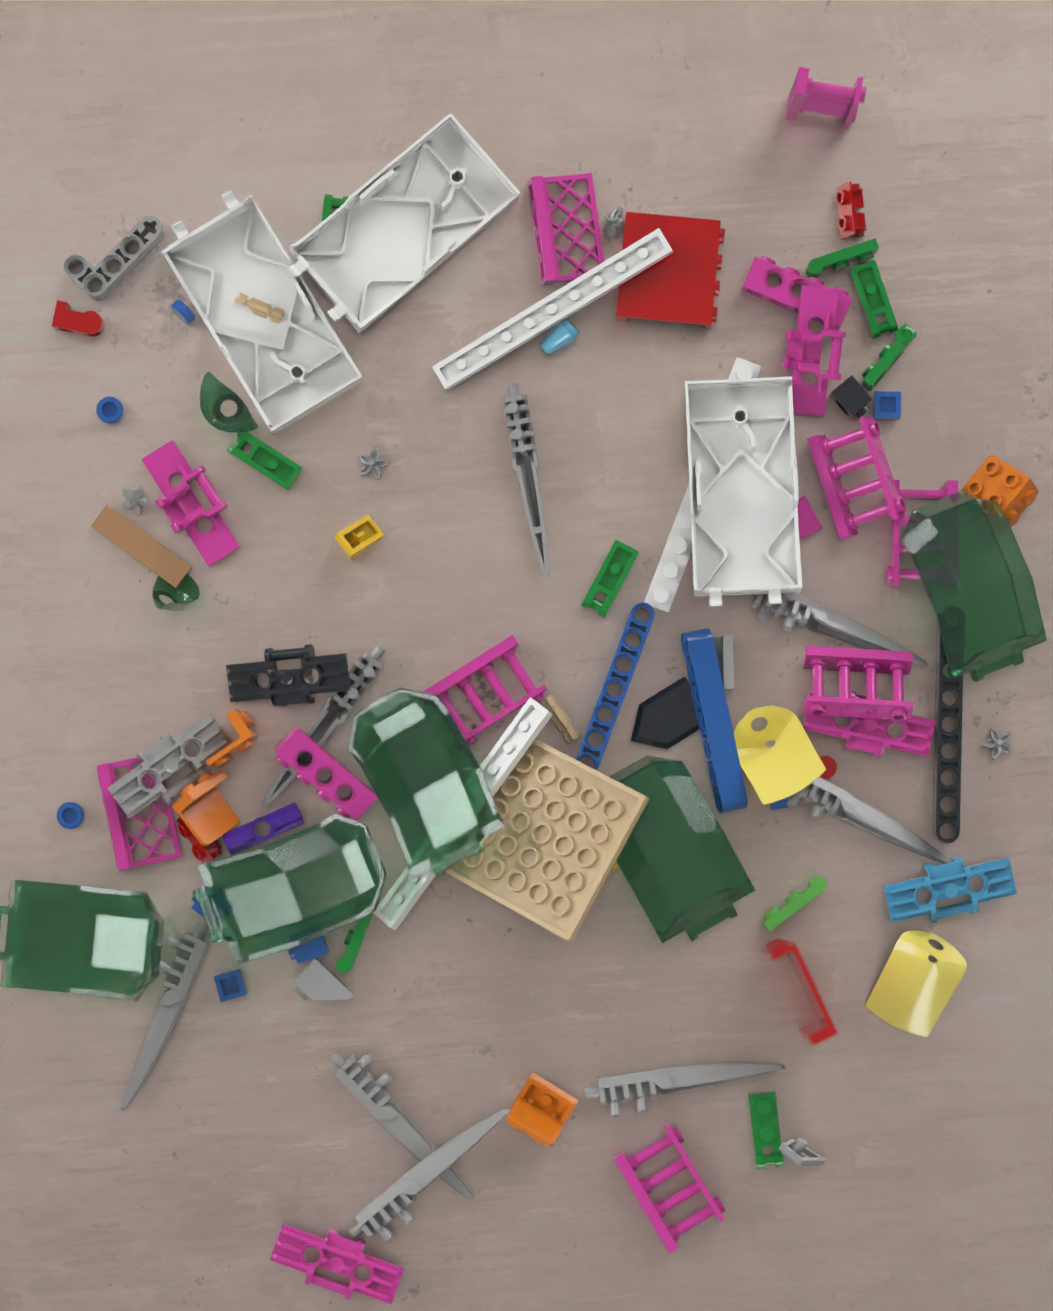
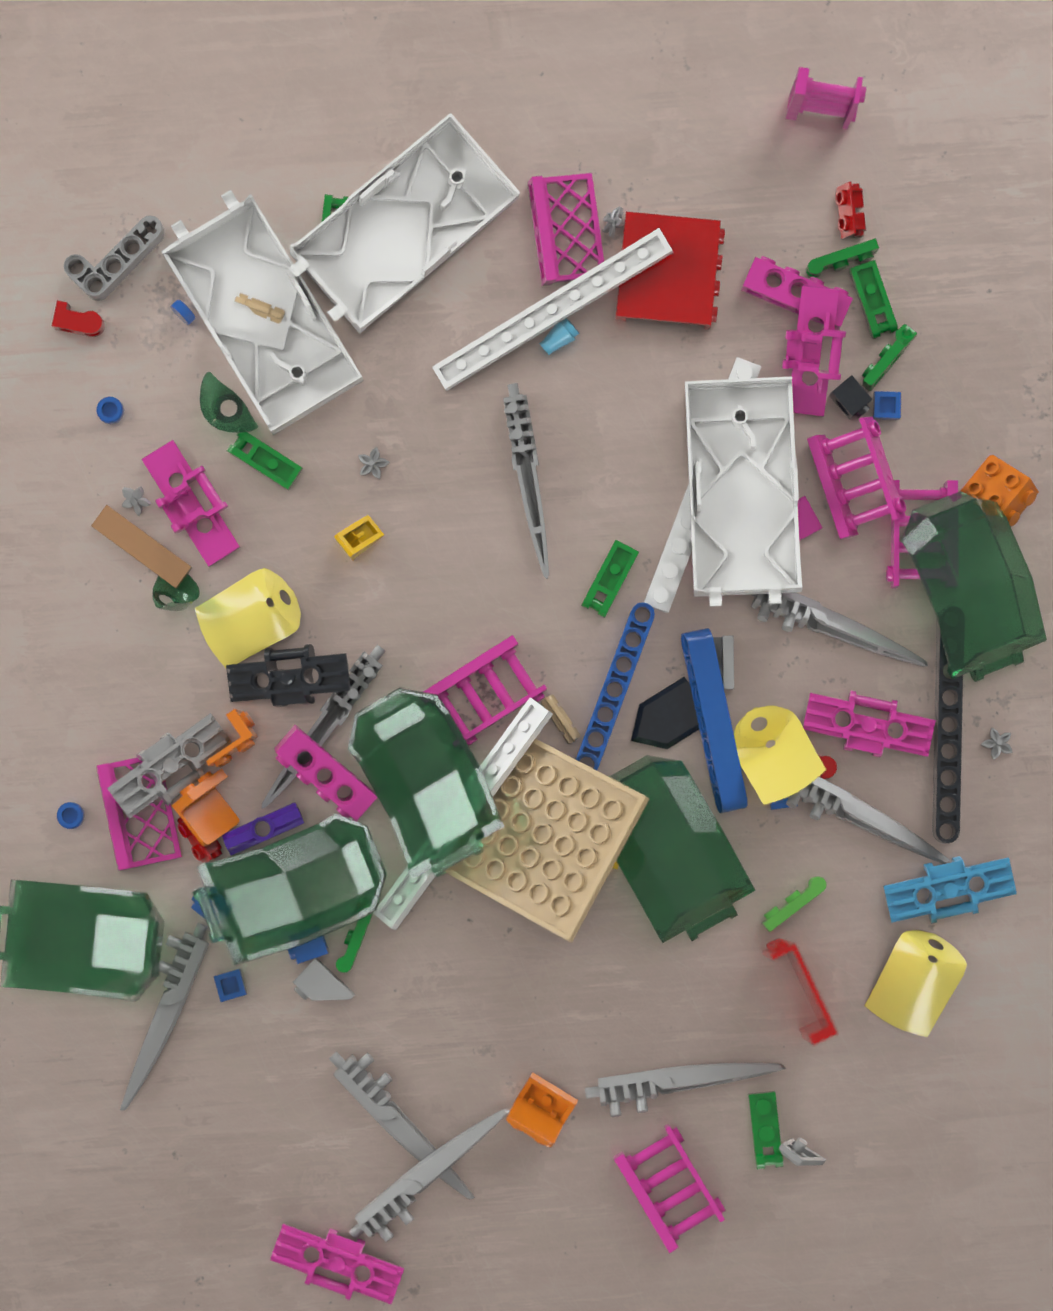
dark pink fence [803,646,914,722] -> none
none -> light yellow piece [195,568,301,668]

